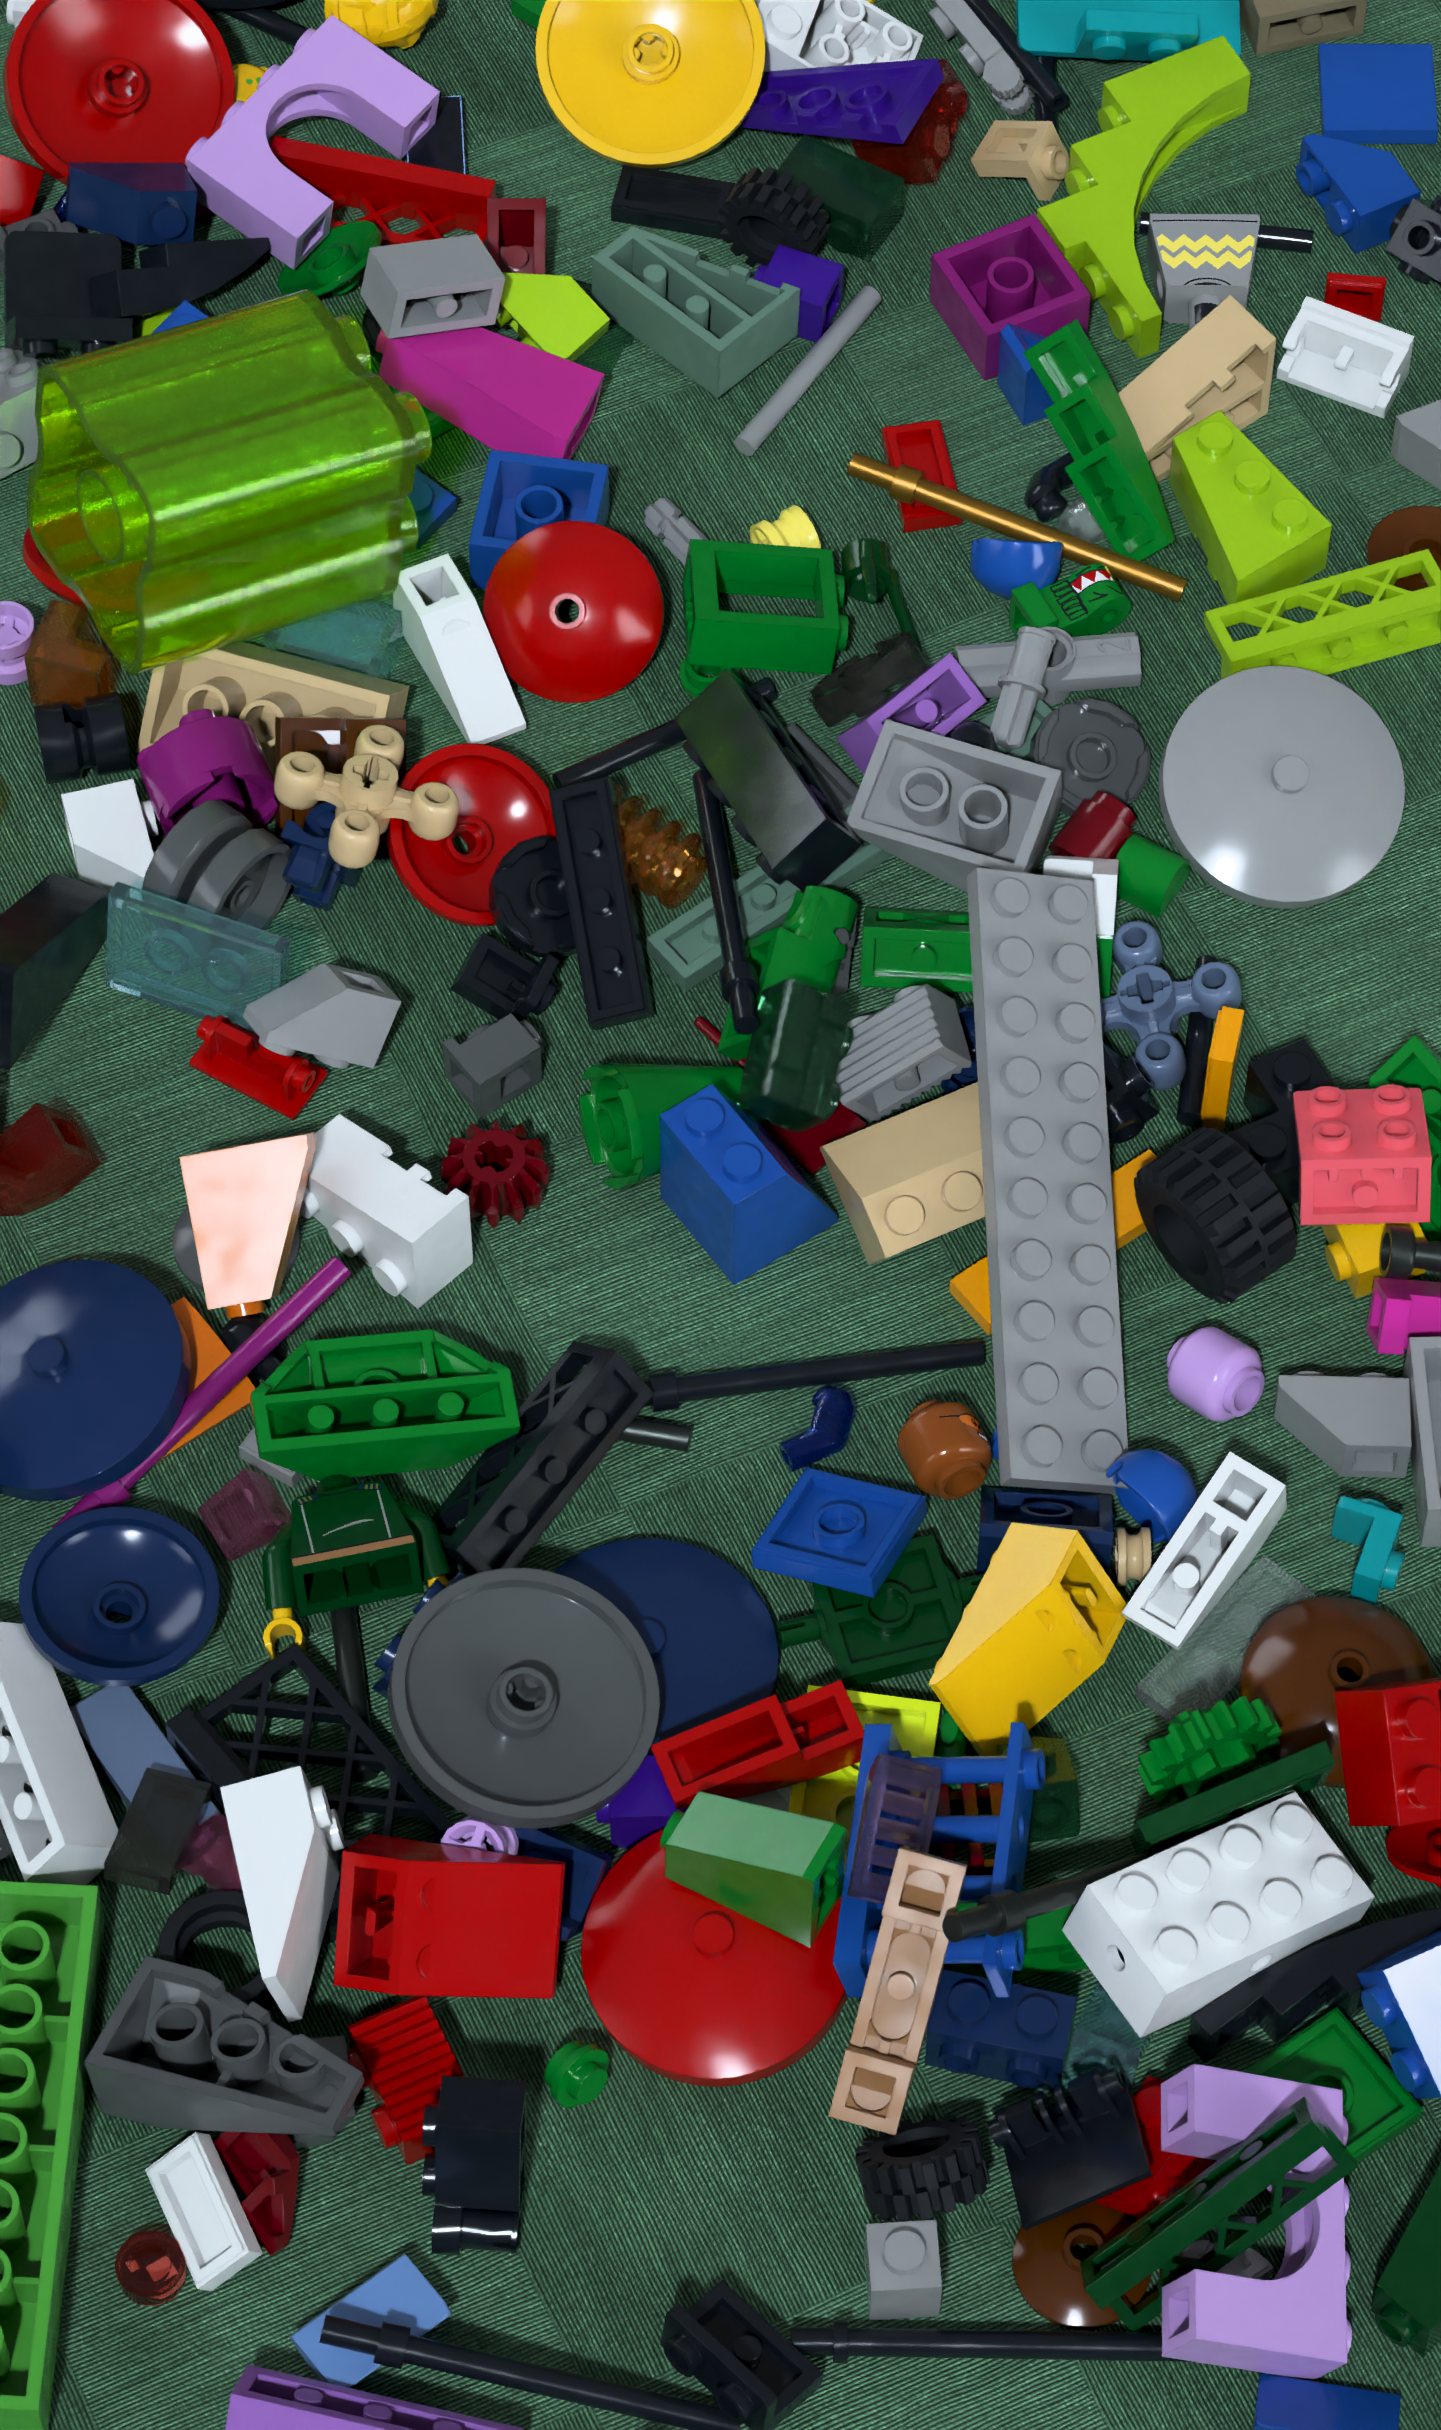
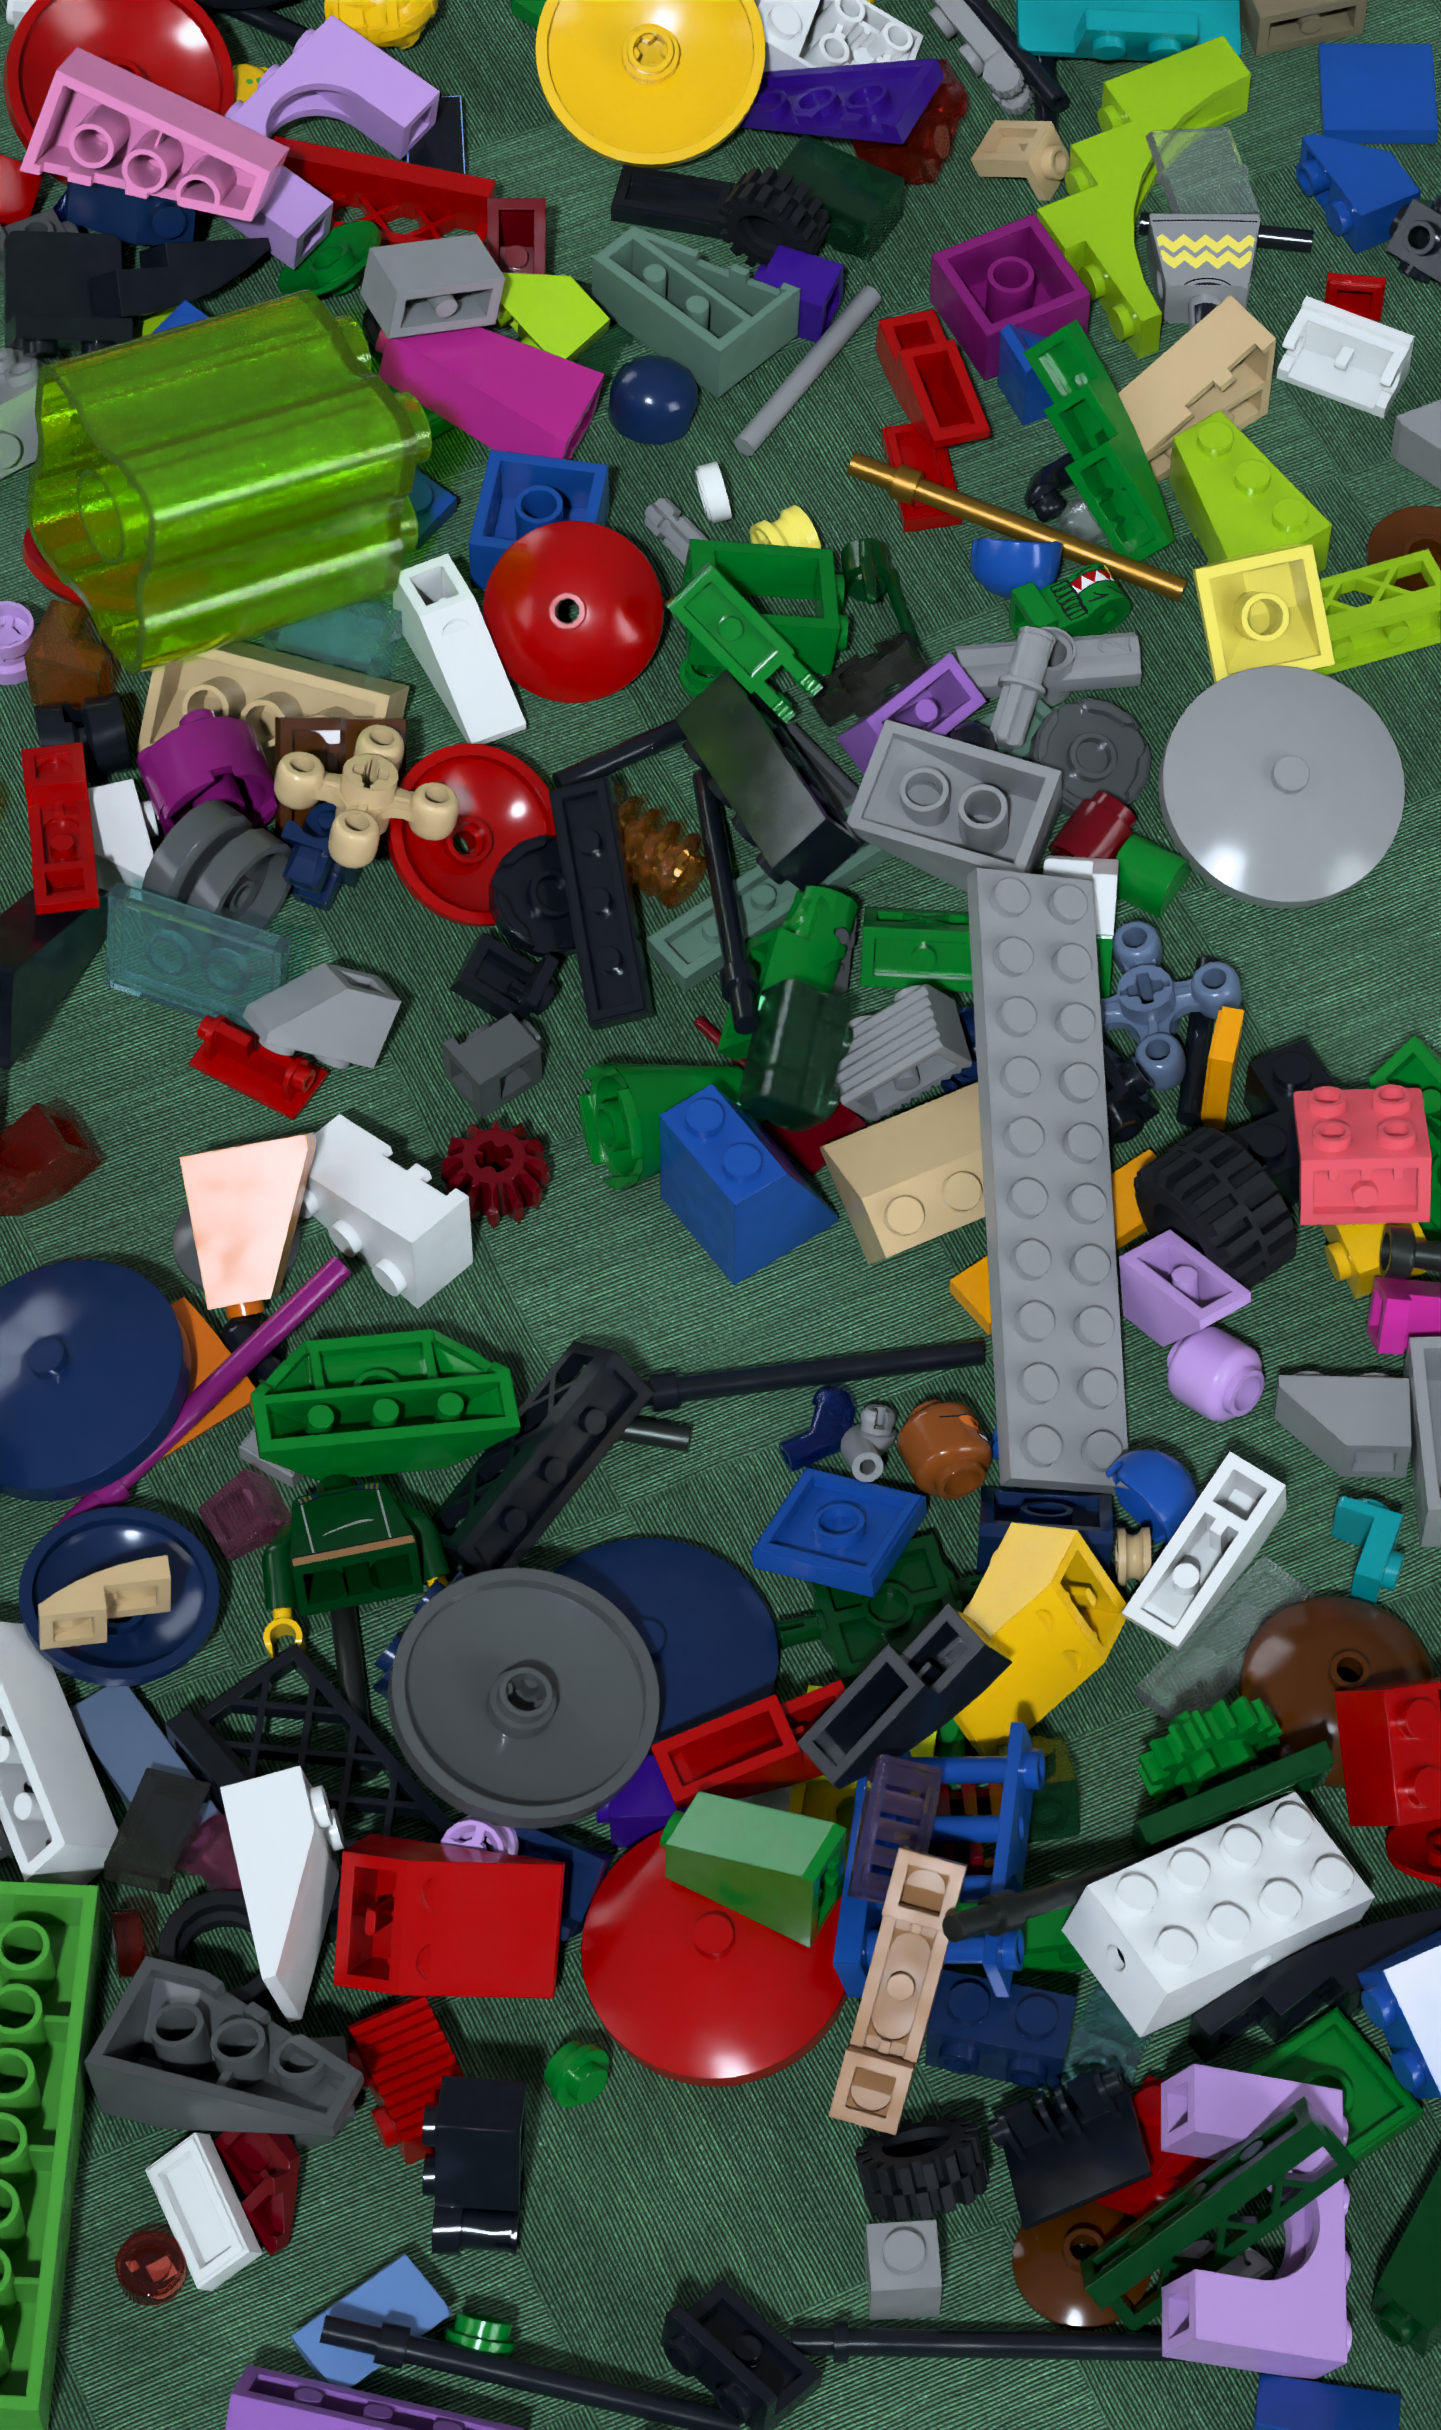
none -> bright pink wedge [19,47,290,222]
none -> red slope [21,742,100,915]
none -> tan slope [38,1555,171,1650]
none -> clear red tile [110,1908,145,1979]
none -> green plate [444,2311,516,2355]
none -> dark blue hair [608,355,699,445]
none -> green hinge [665,561,824,723]
none -> white tile [694,461,732,524]
none -> black slope [797,1603,1013,1789]
none -> light grey arm [841,1404,897,1482]
none -> red slope [875,309,990,449]
none -> lavender slope [1119,1229,1251,1347]
none -> clear piece [1145,127,1260,214]
none -> light yellow slope [1192,543,1335,684]

